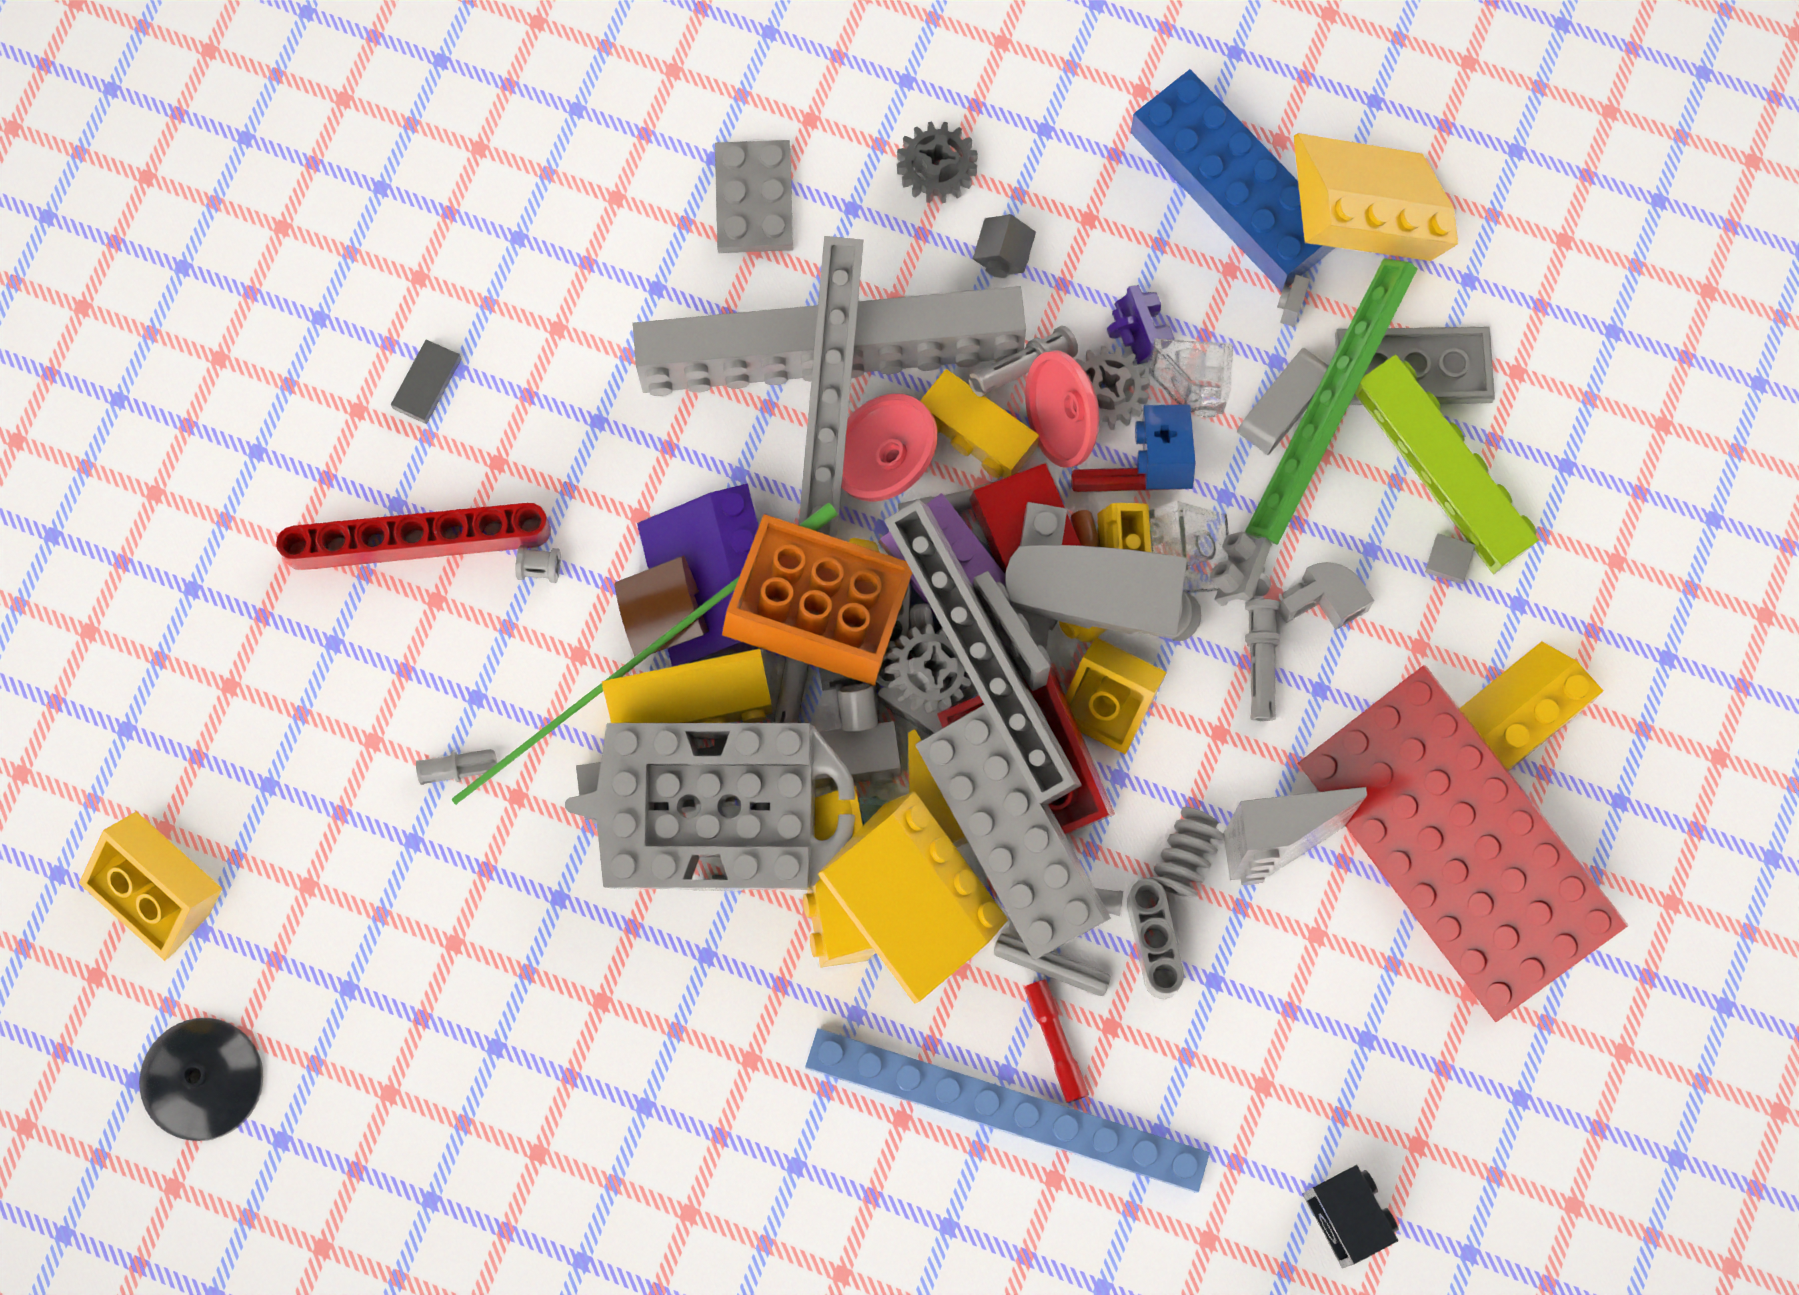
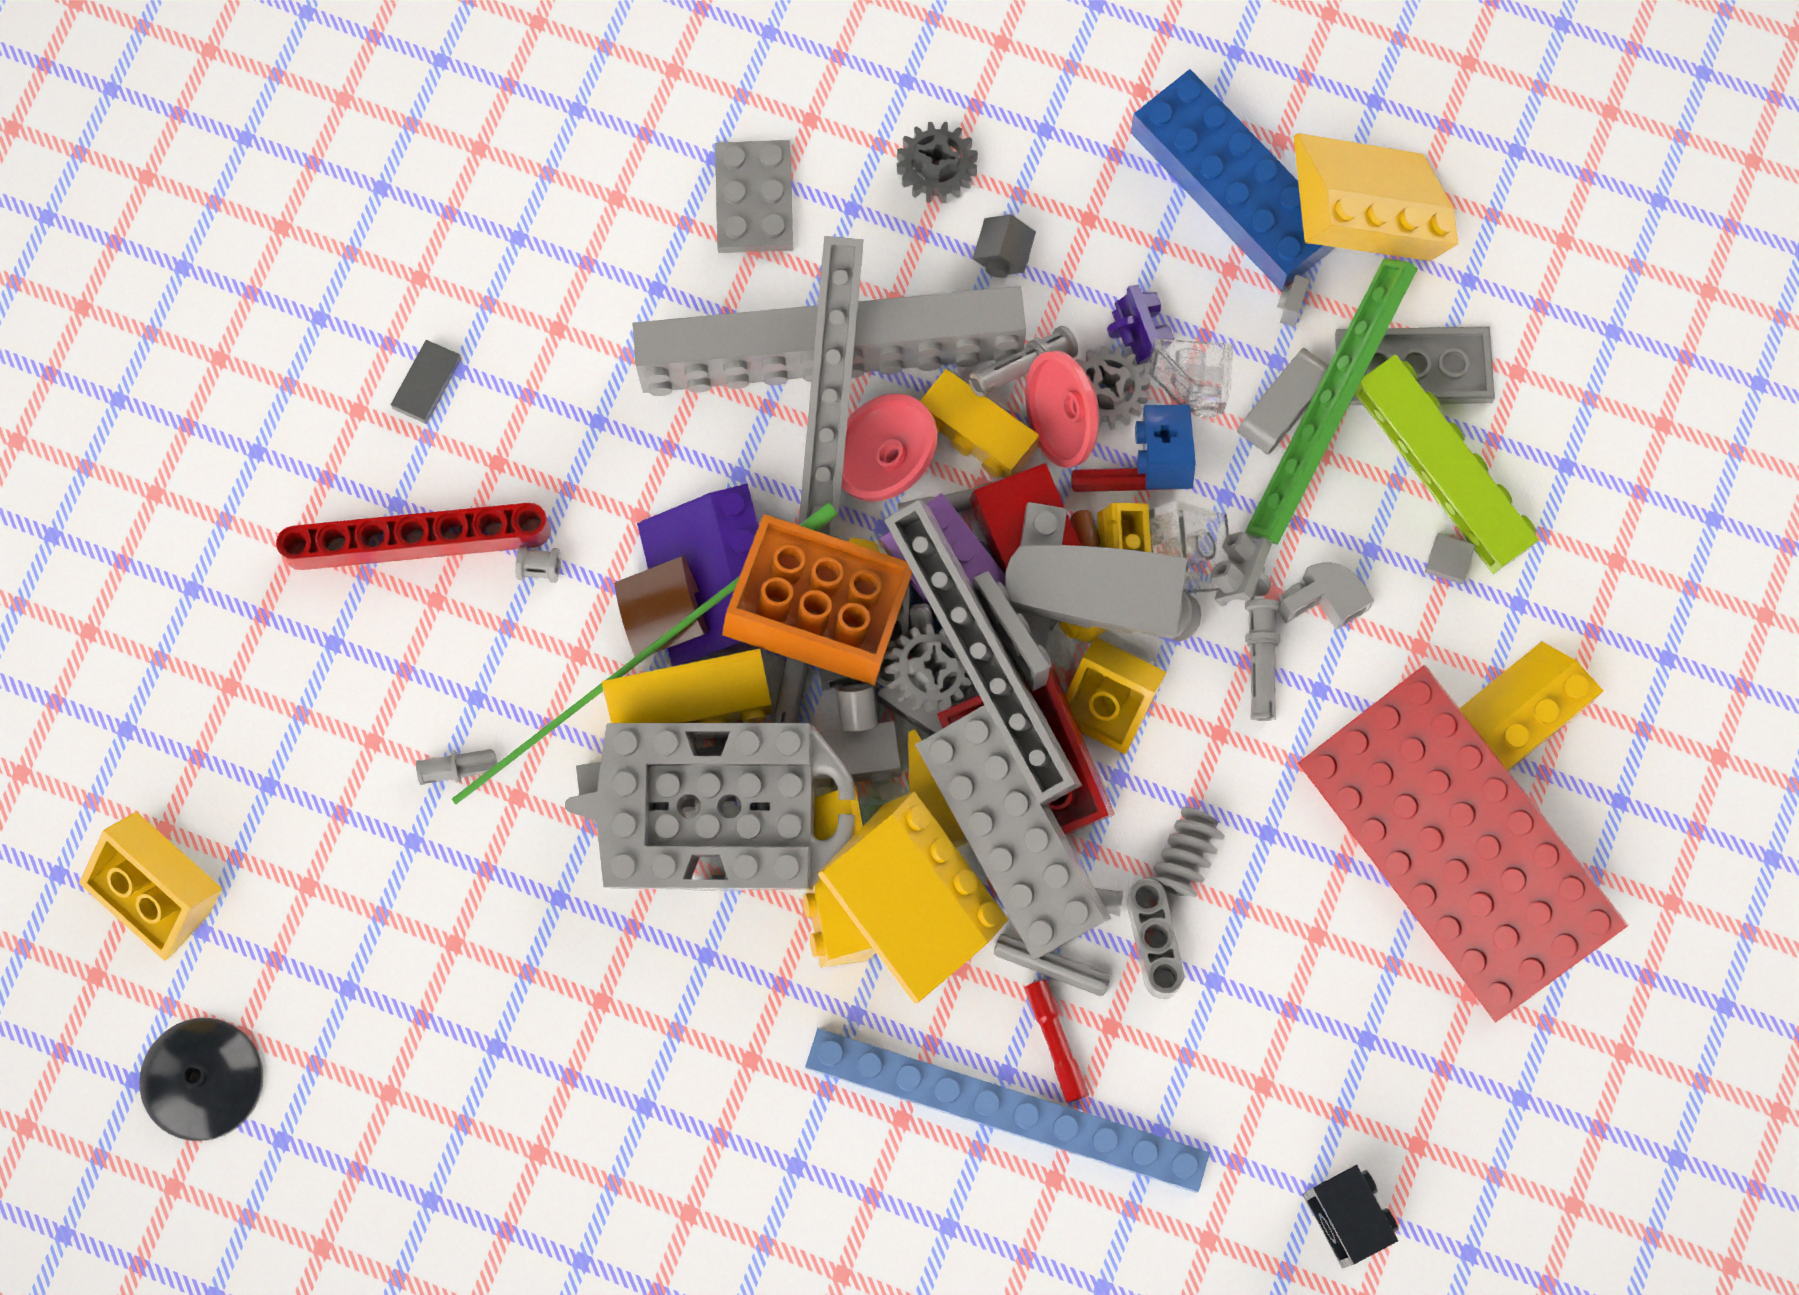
light grey slope [1223,787,1367,885] -> none

